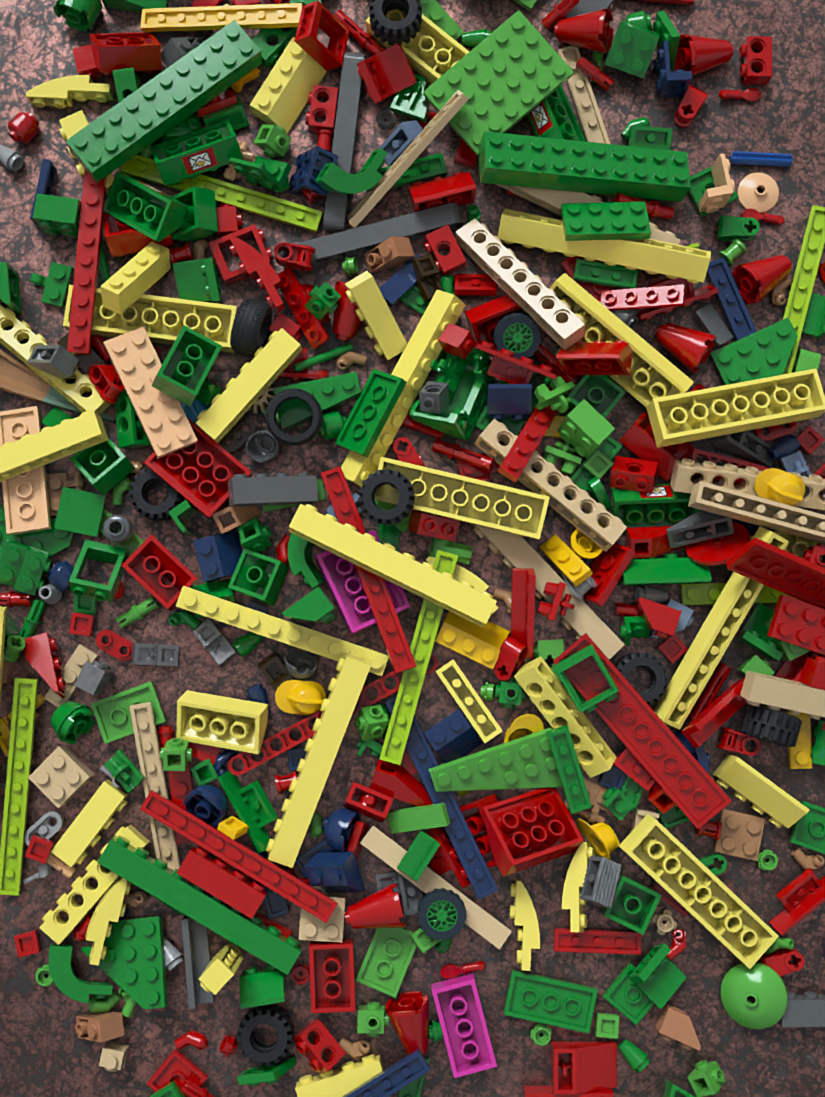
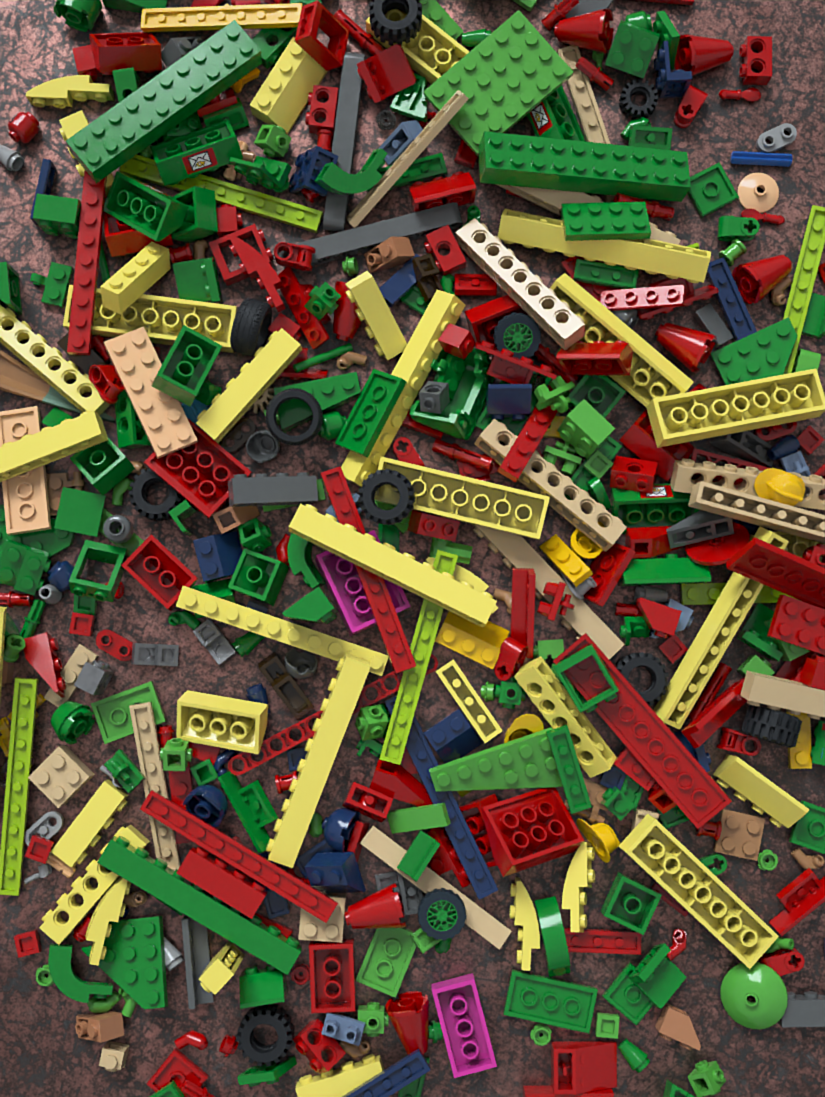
dark grey slope [27,345,79,378] -> none
bright green pin [115,596,159,629] -> none
yellow tile [217,815,249,840] -> none
yellow piece [275,680,326,715] -> none
red piece [440,961,486,979] -> none
dark grey brick [579,856,622,908] -> none
tan plate [652,909,677,935] -> none
light nougat bracket [698,153,735,213] -> none
none -> sand blue hips [322,1013,366,1046]
none -> green arch [534,896,571,977]
none -> black tyre [619,79,659,120]
none -> light grey plate [756,123,797,153]

